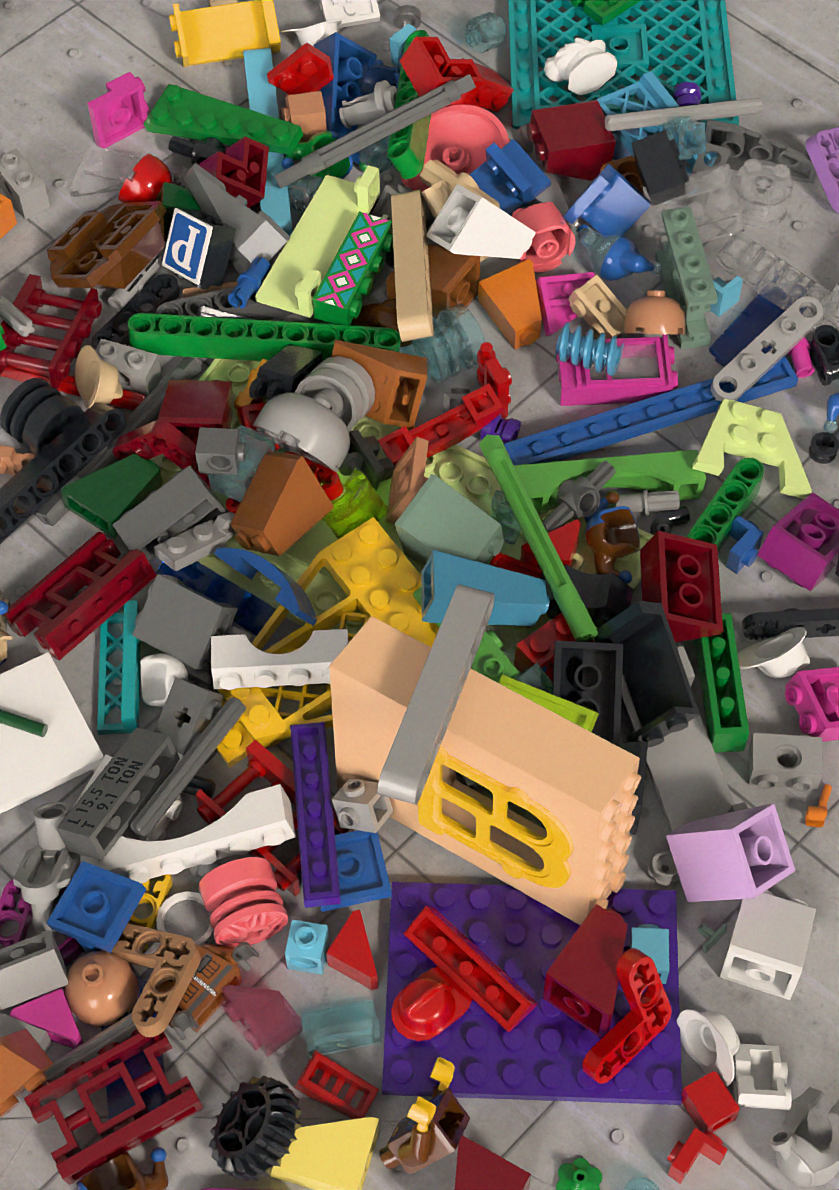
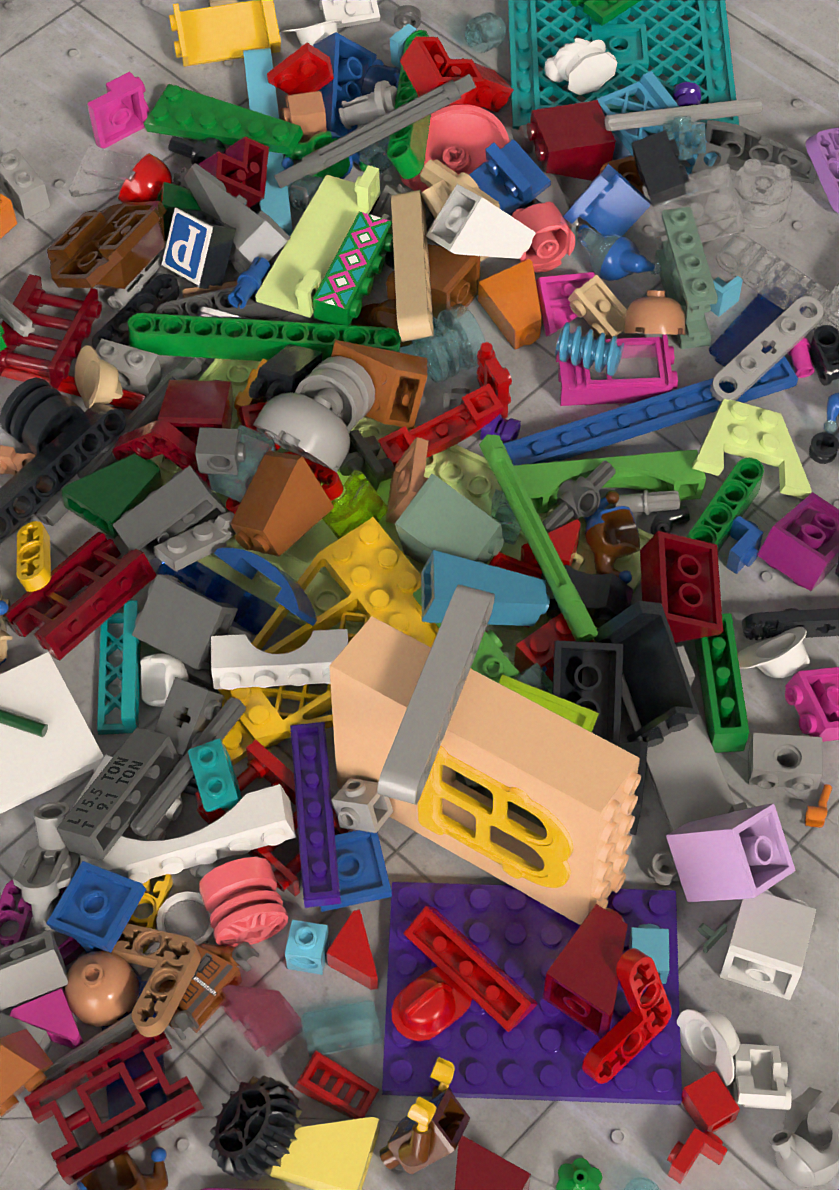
none -> yellow beam [16,521,51,592]
none -> teal bracket [188,738,242,812]

